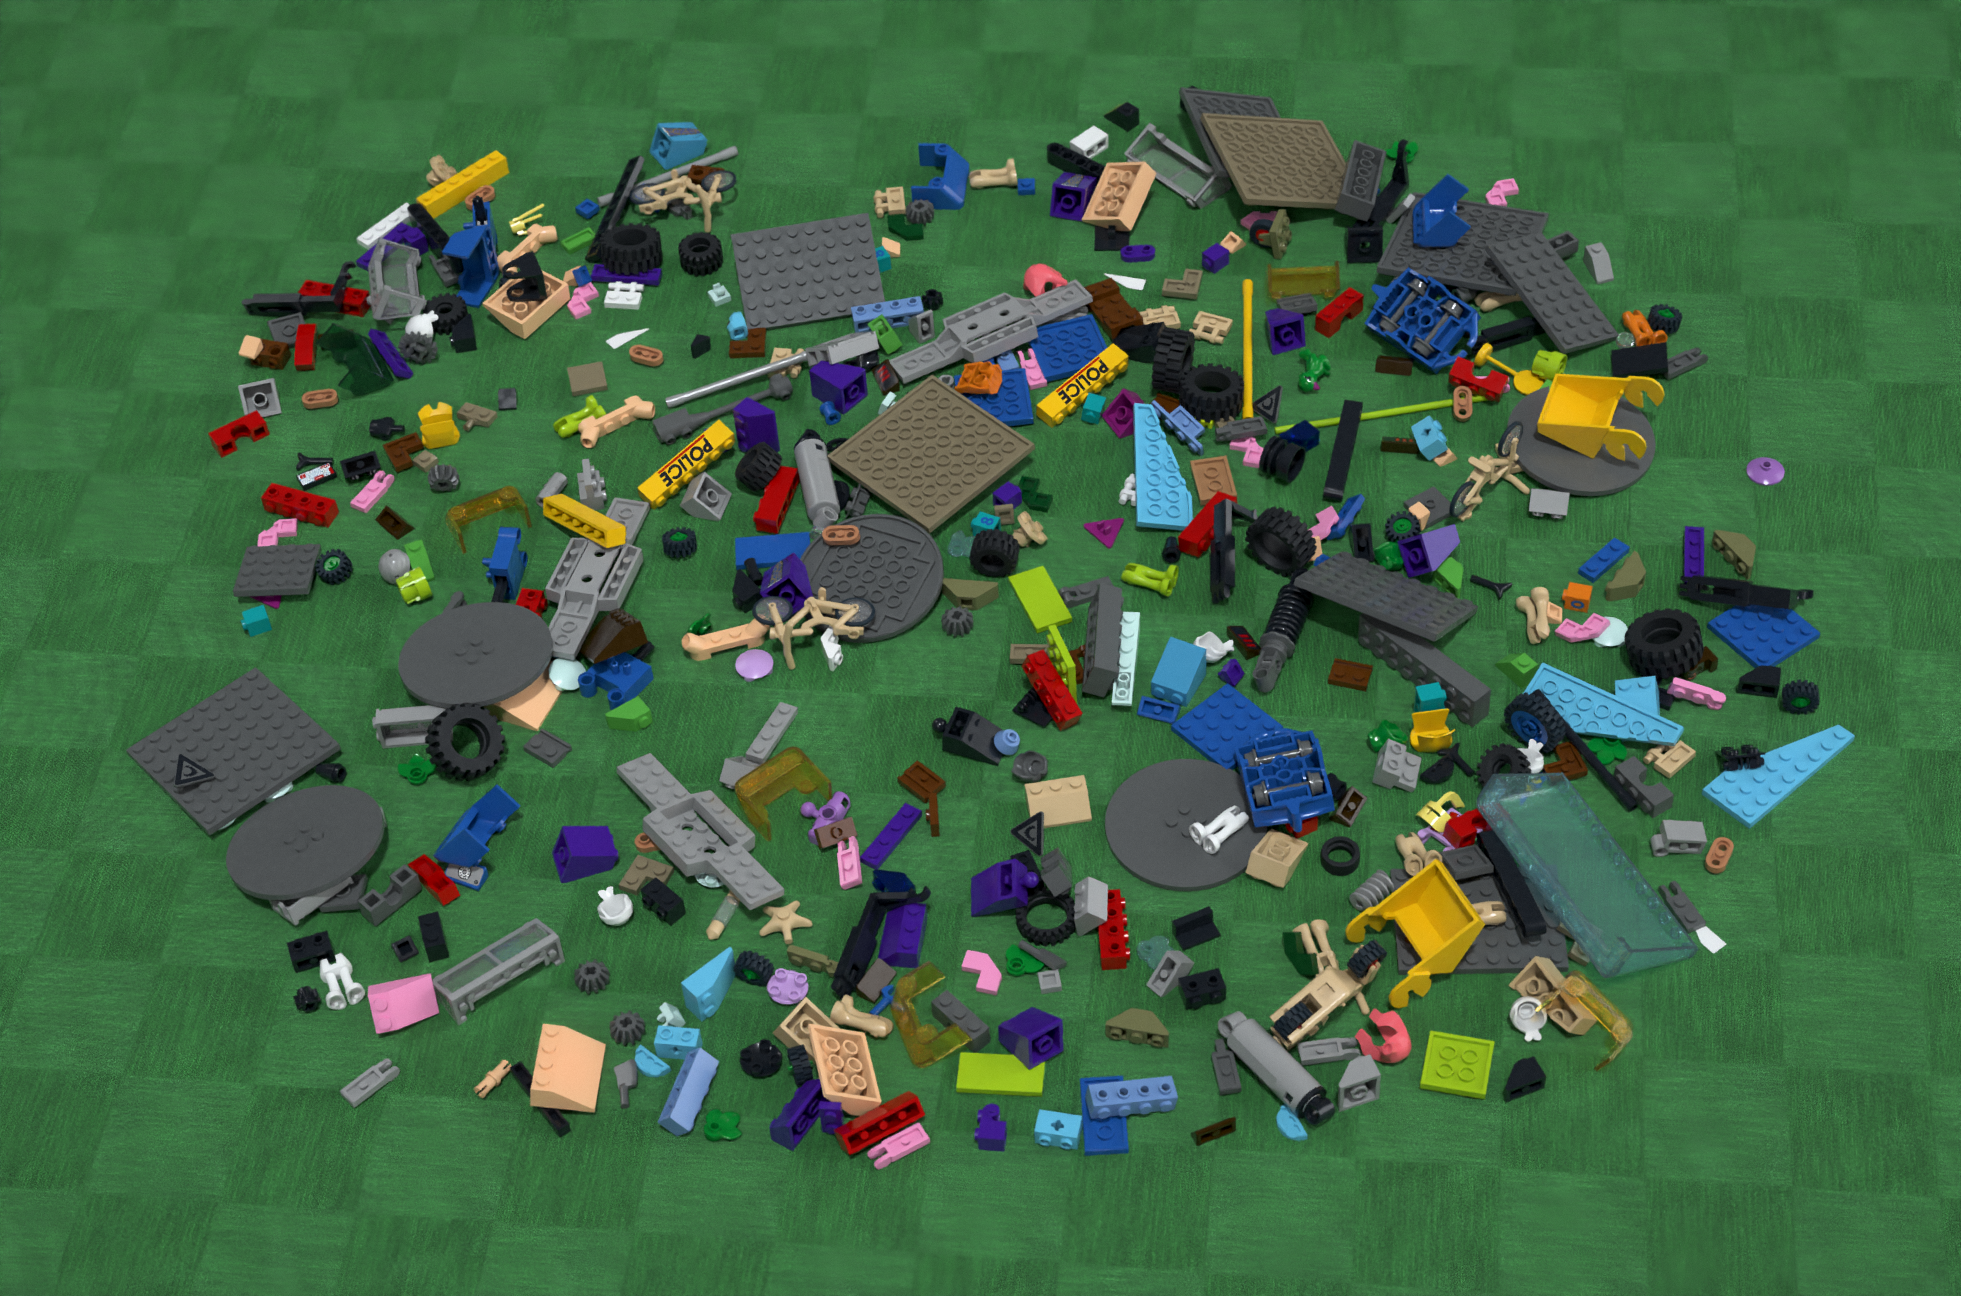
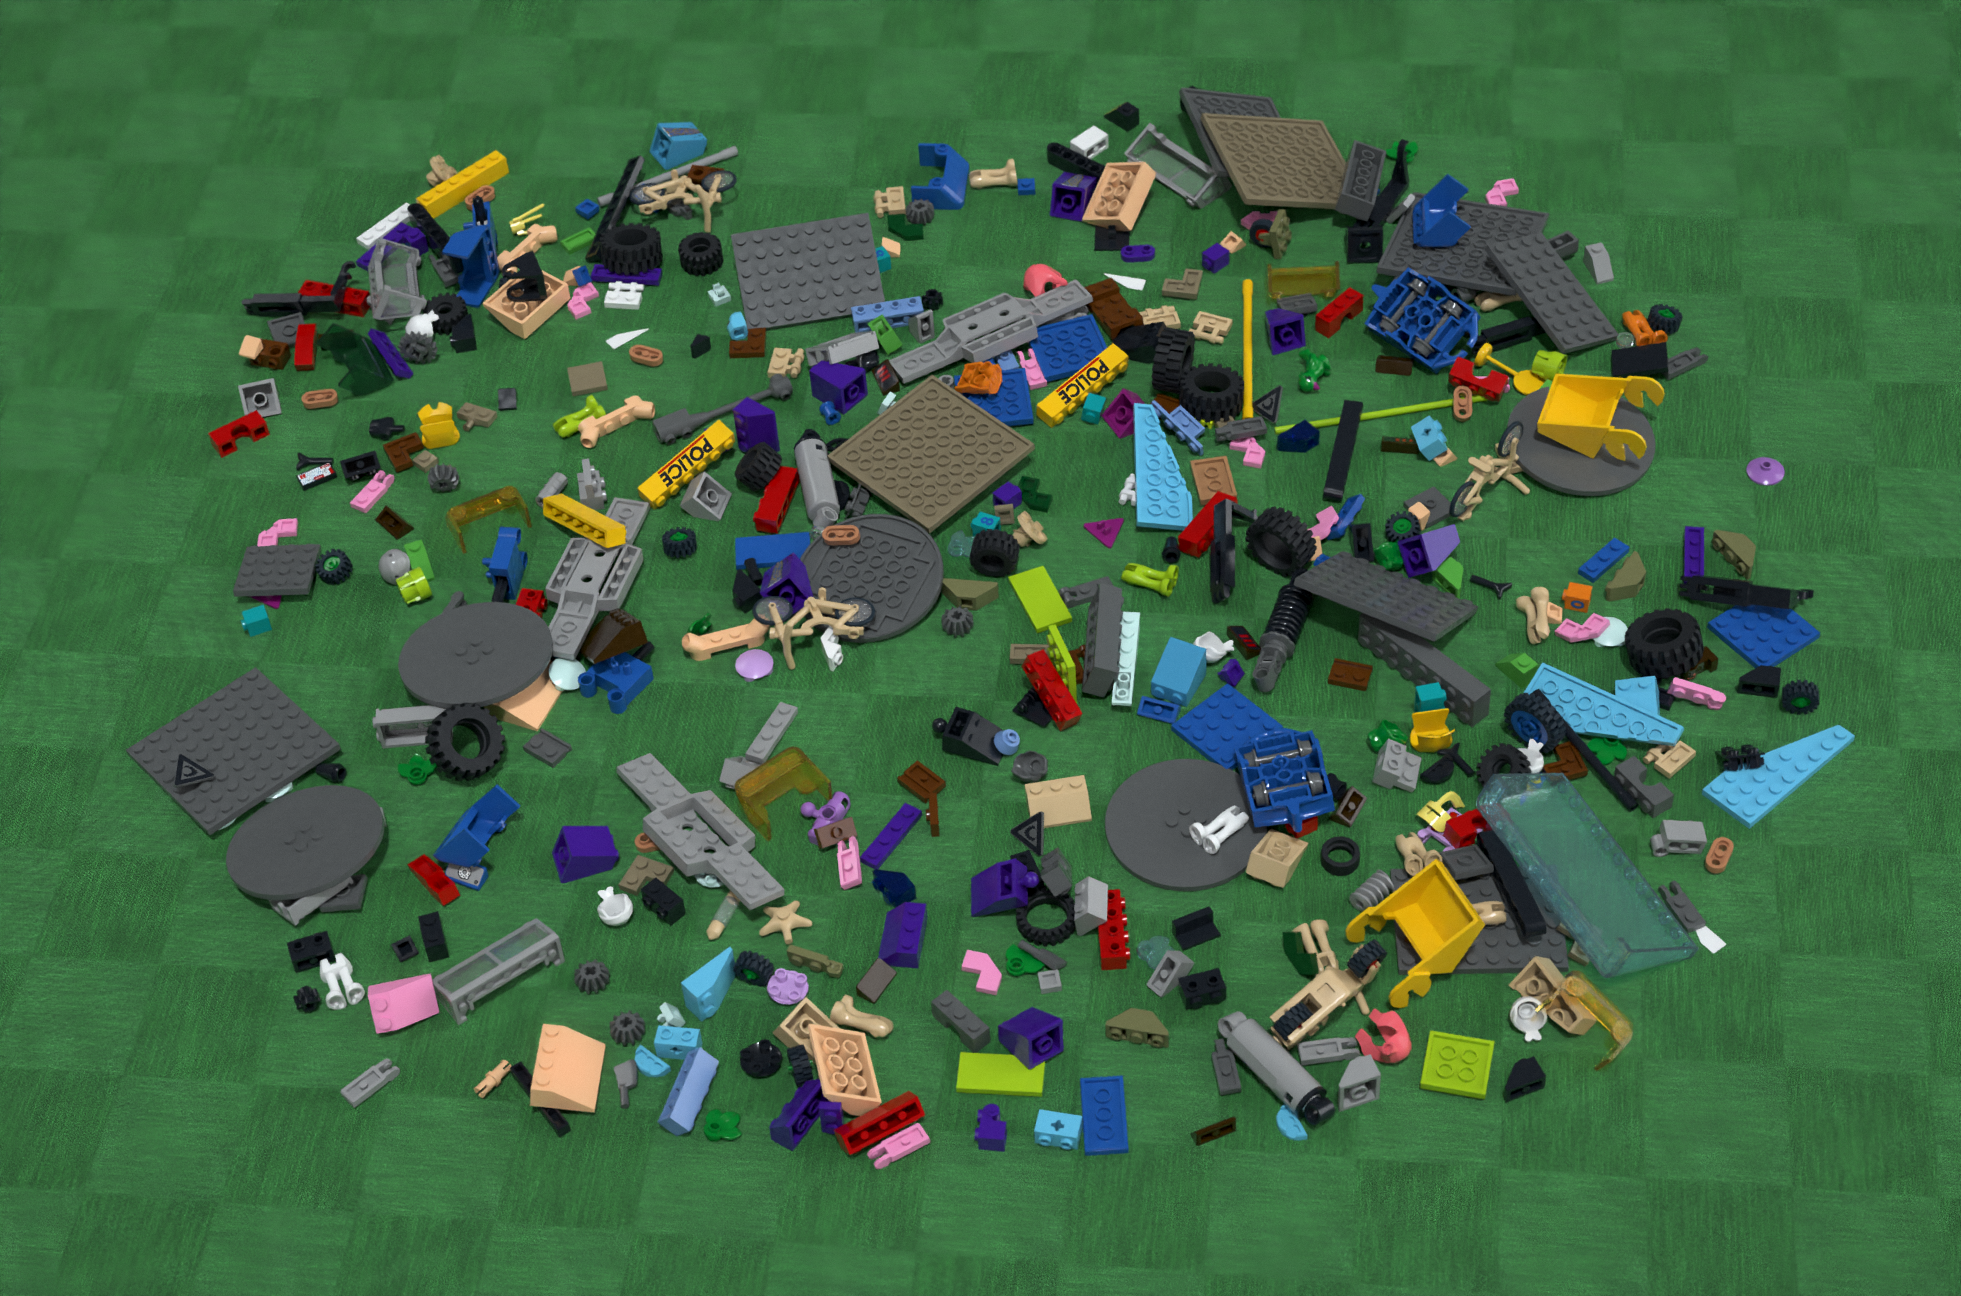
red brick [261,483,339,528] -> none
dark grey arch [358,864,422,926] -> none
bright green slope [605,696,653,732] -> none
light grey piece [665,350,808,409] -> none
black hinge [831,886,931,1000] -> none
blue bar [869,985,902,1015] -> none
clear yellow windscreen [890,961,972,1068] -> none
medium blue brick [1085,1076,1178,1119] -> none
black wheel [1259,435,1306,483] -> none
light grey slope [1529,488,1570,519] -> none

